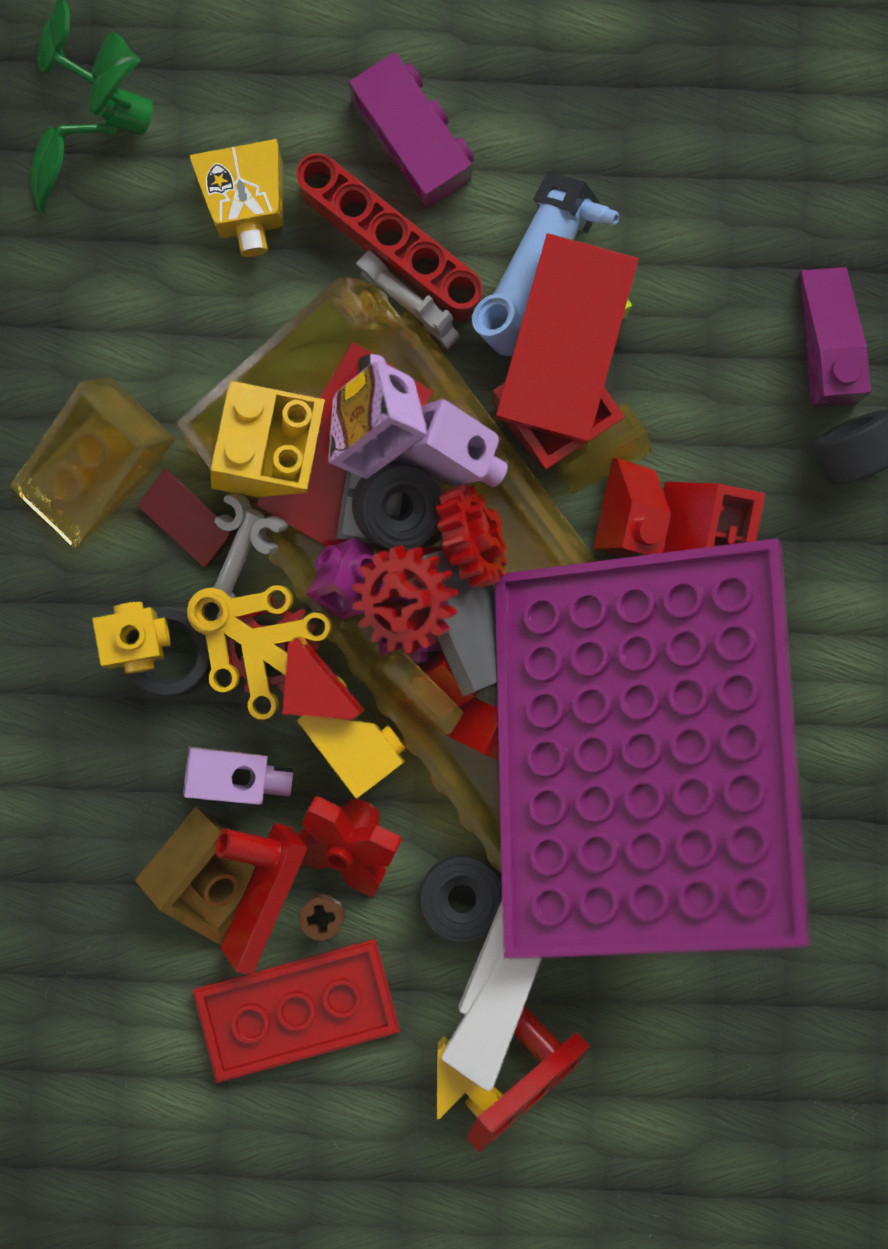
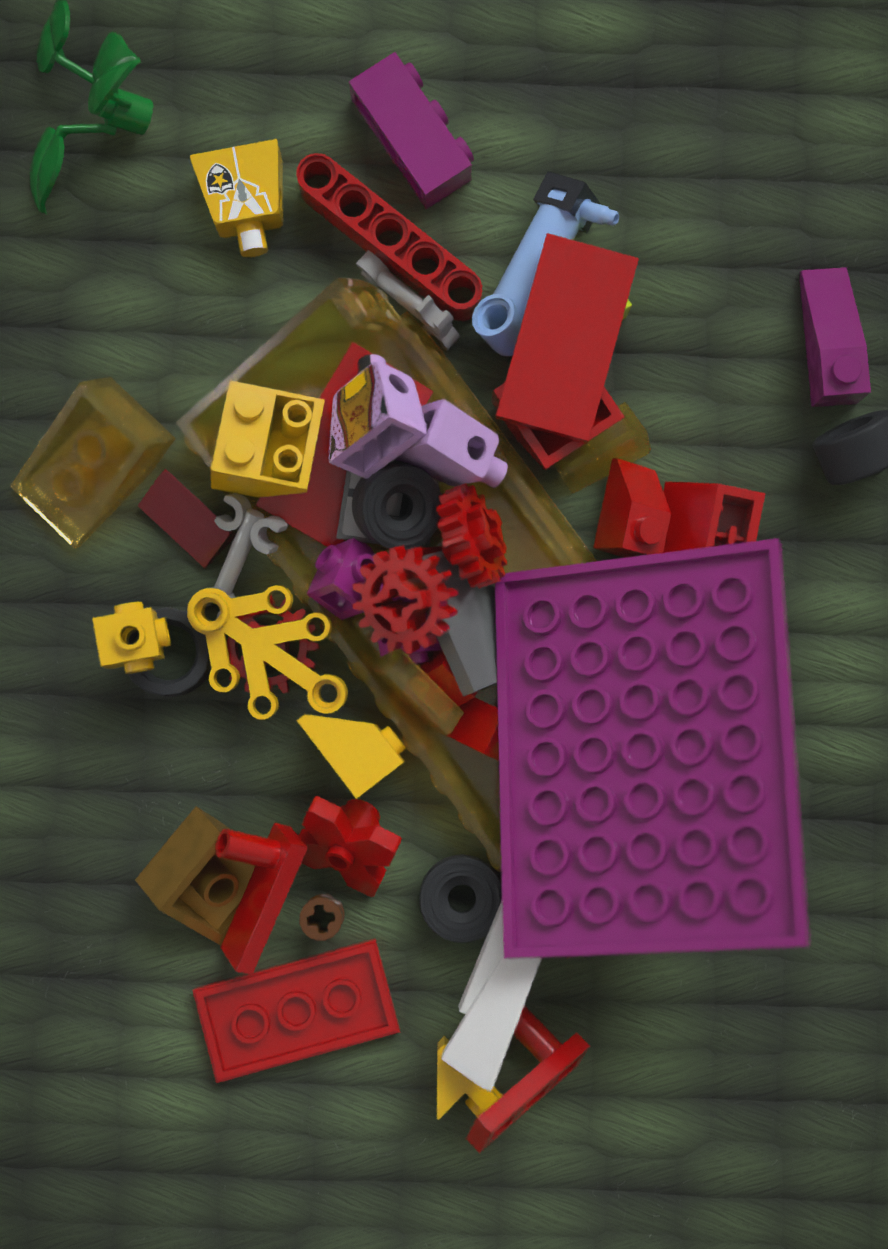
lavender torso [183,746,293,804] -> none
red slope [283,636,365,720] -> none

